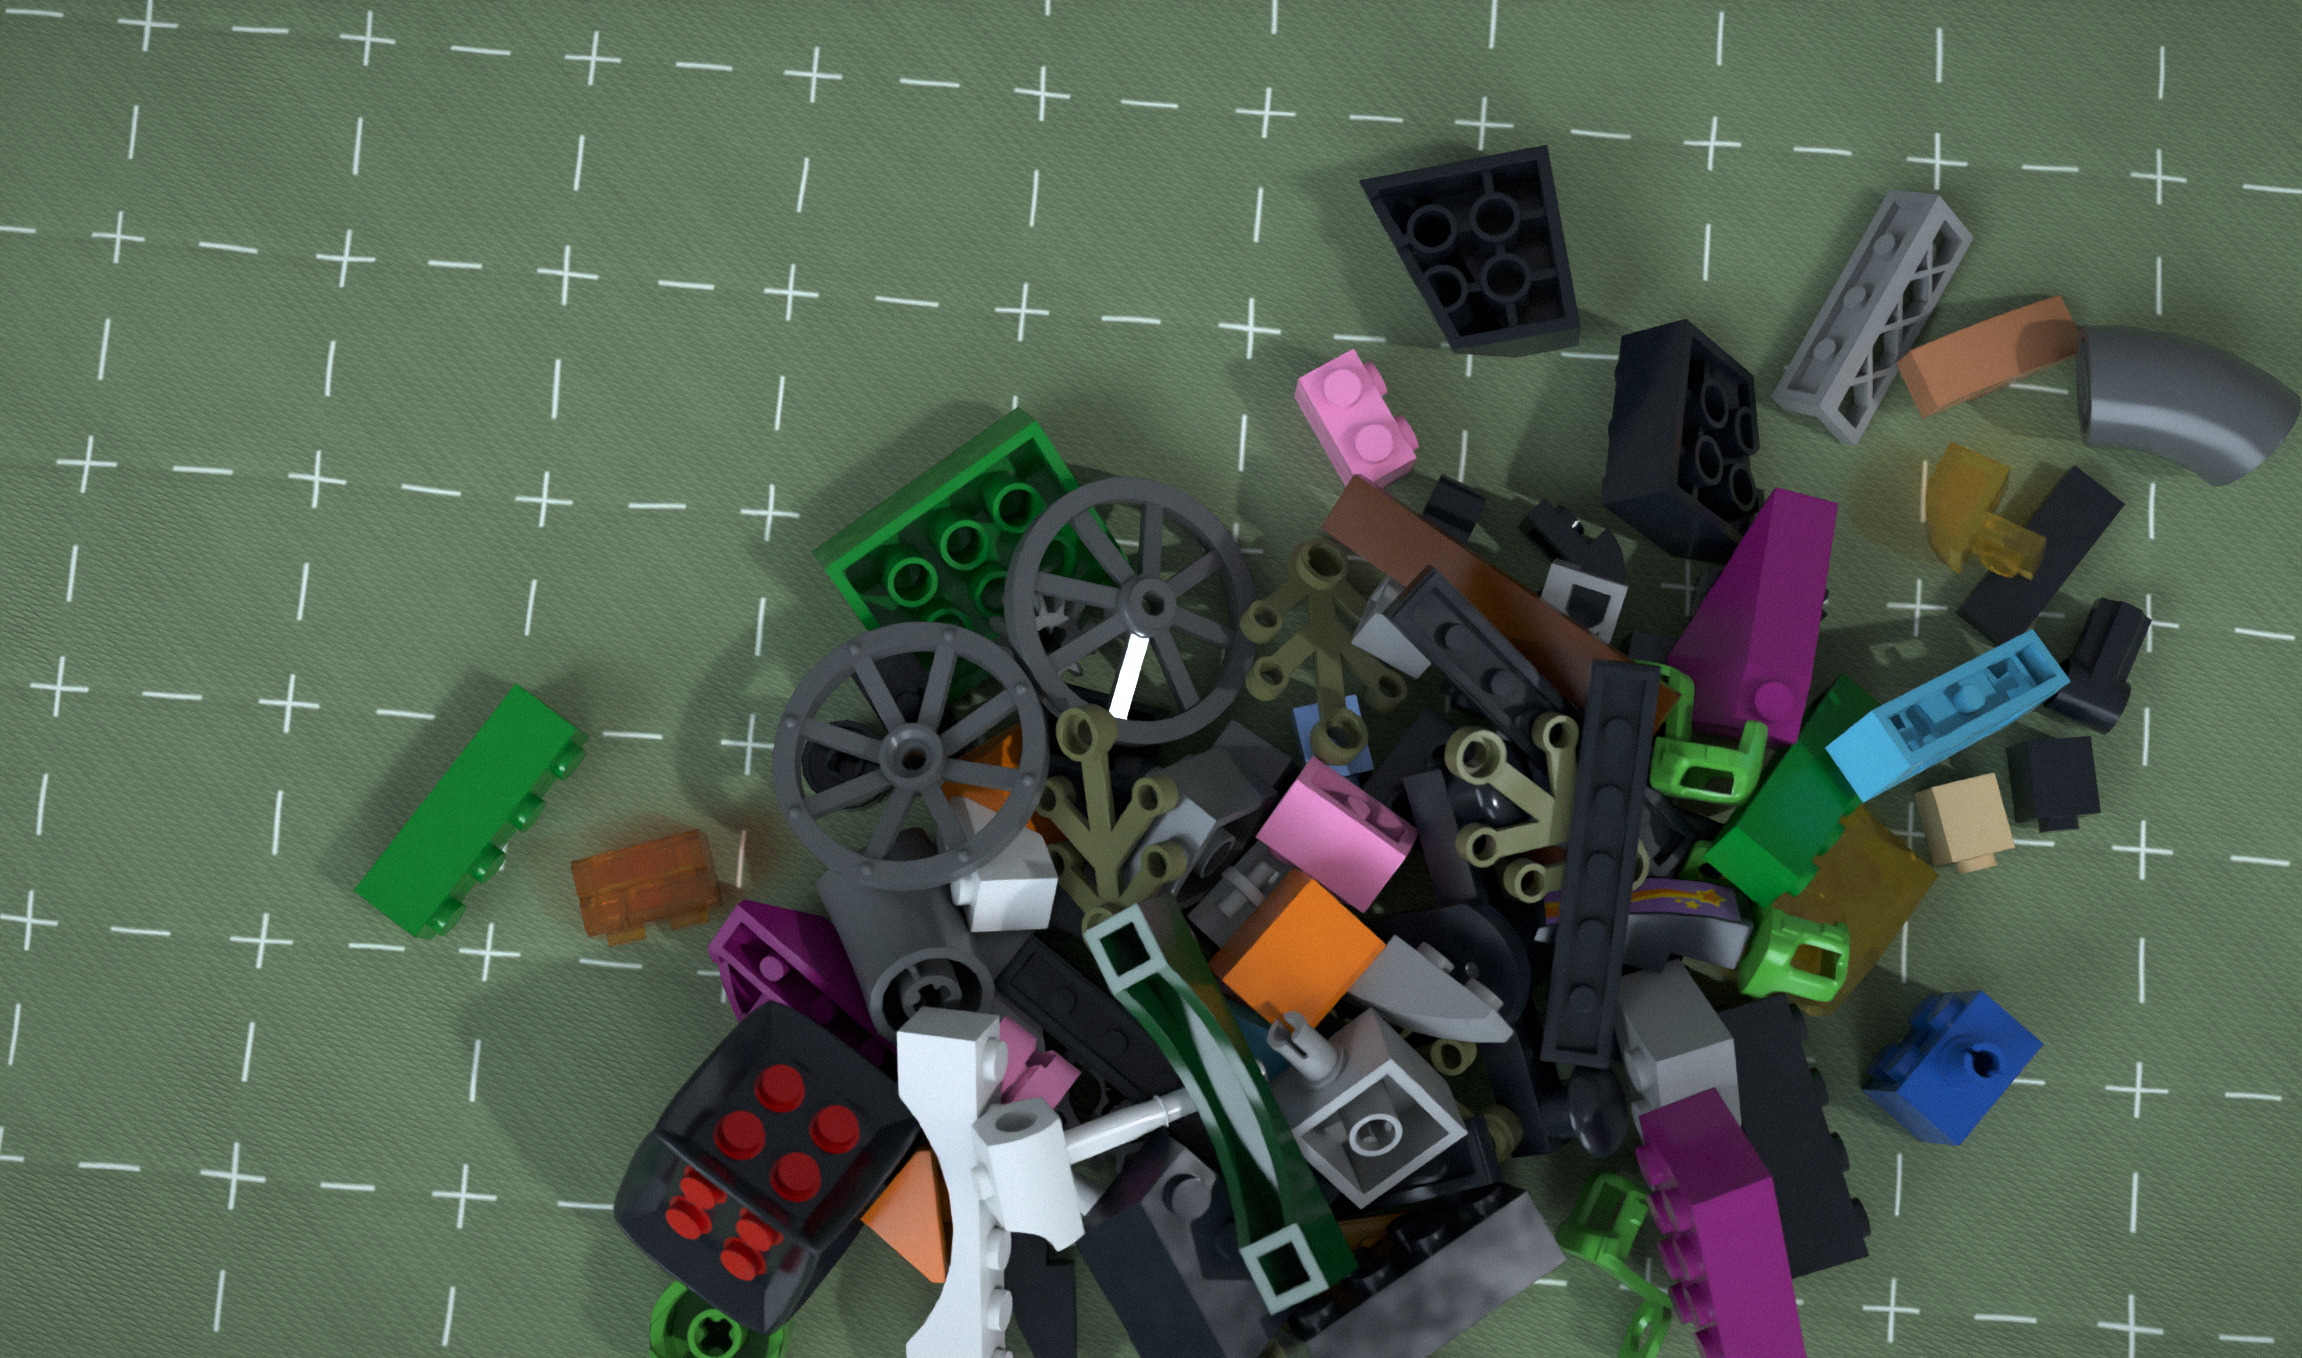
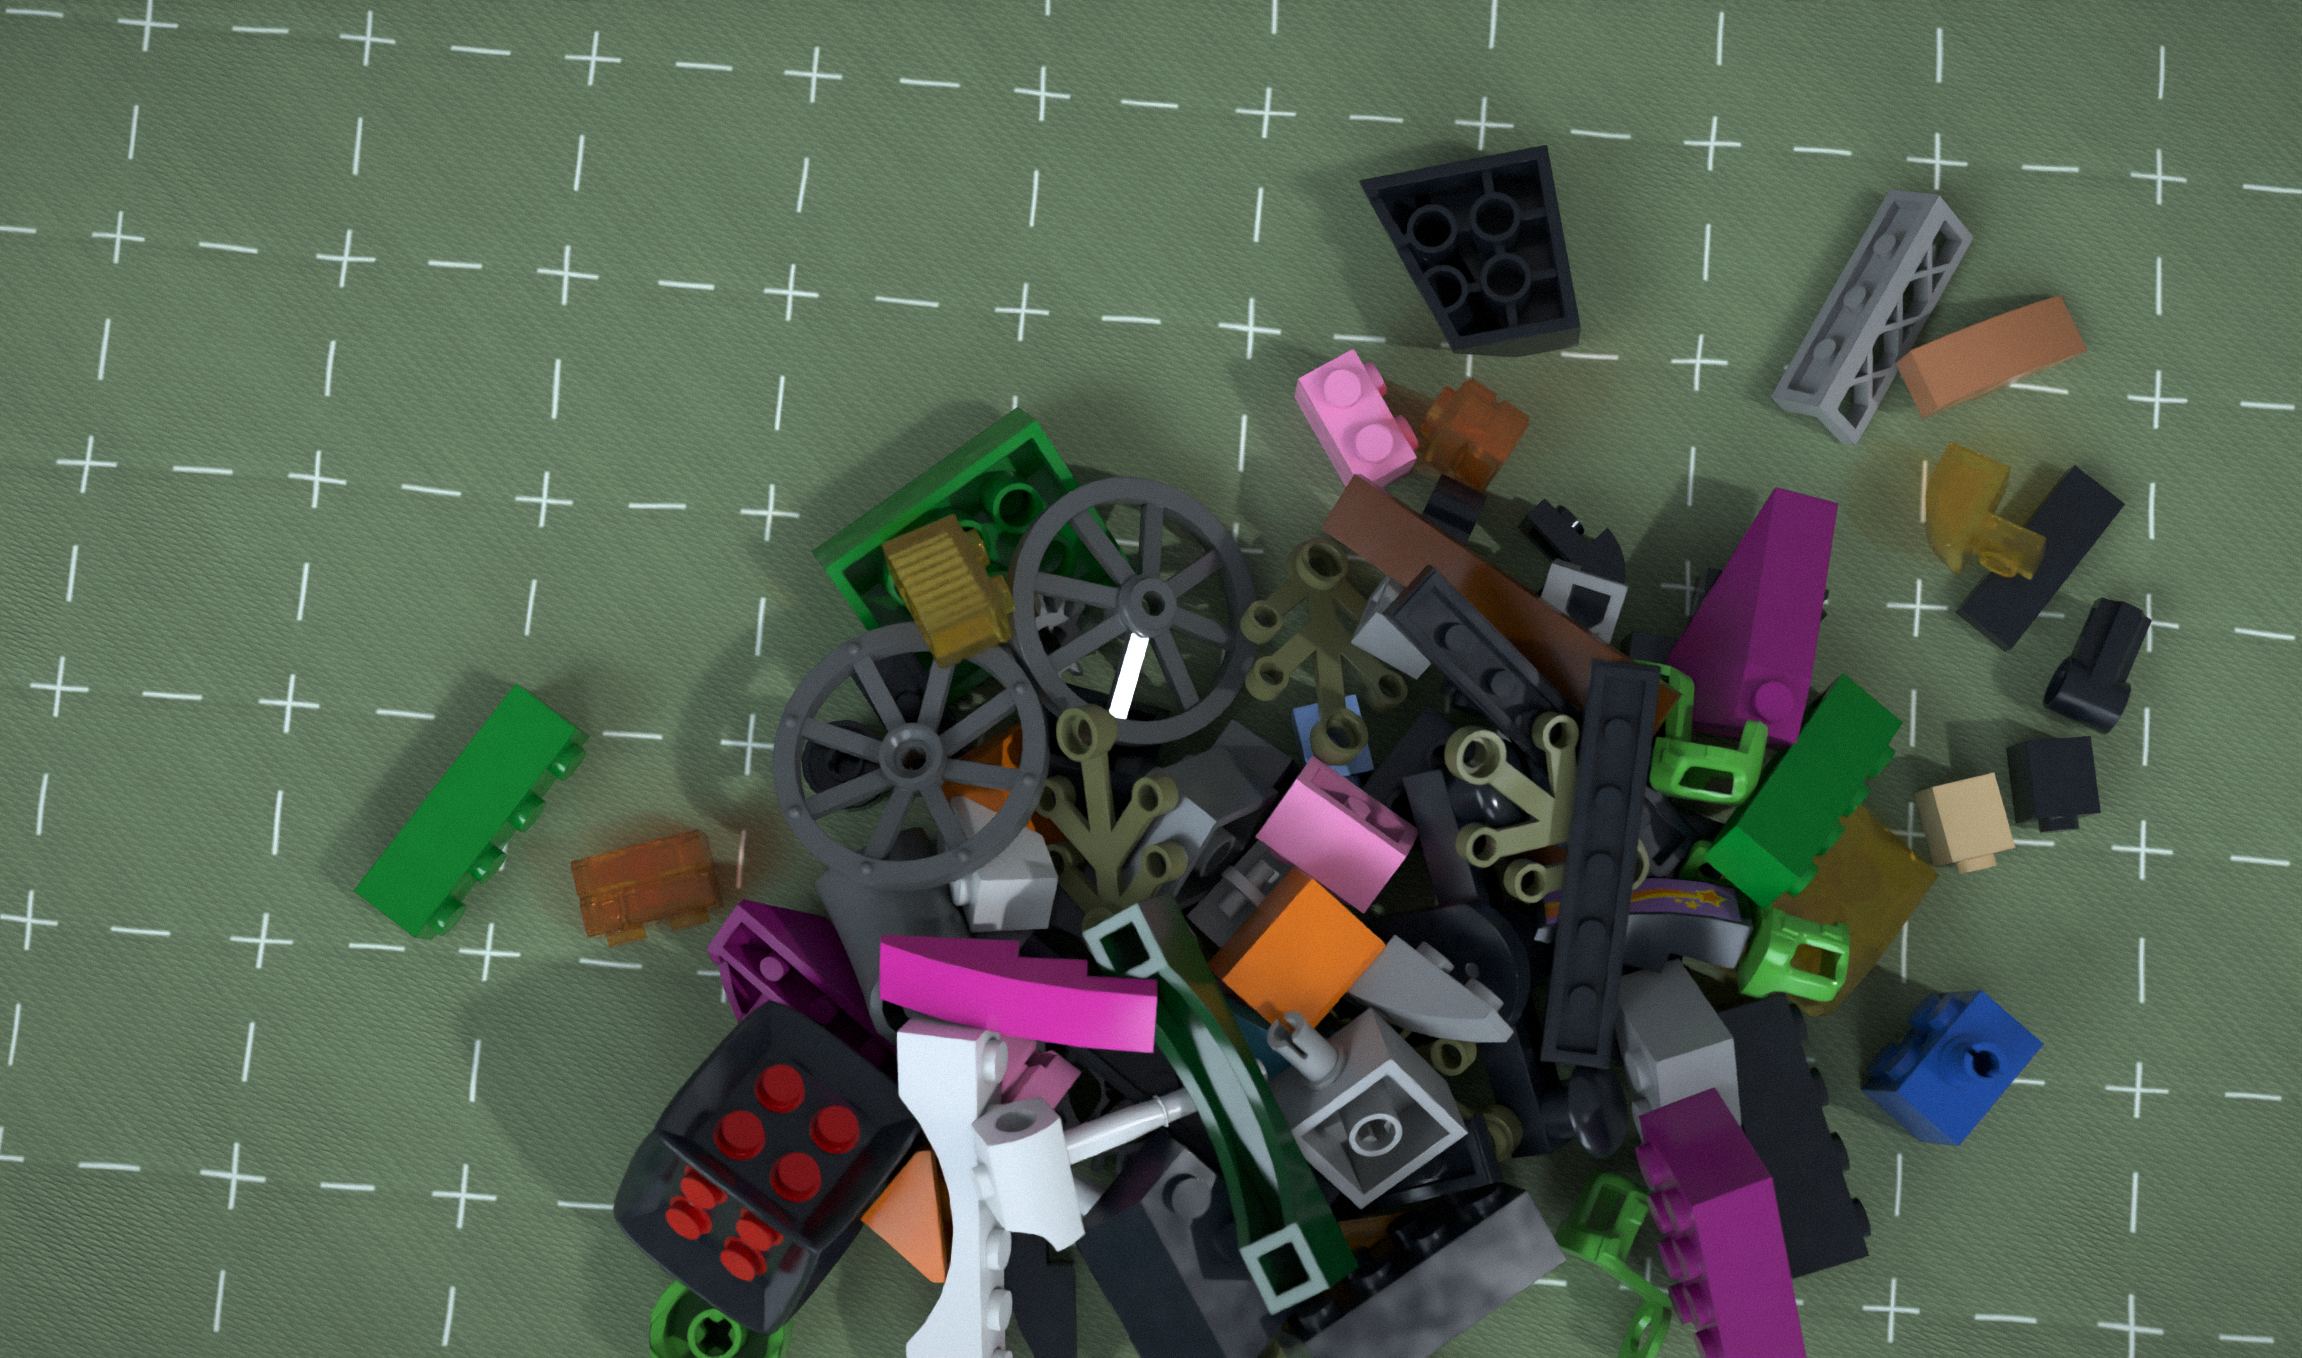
black wedge [1602,319,1765,565] -> none
medium azure brick [1825,629,2071,803] -> none
dark grey brick [2077,325,2301,487] -> none
none -> dark pink slope [880,935,1157,1053]
none -> clear yellow brick [881,513,1016,669]
none -> clear orange brick [1418,378,1530,493]

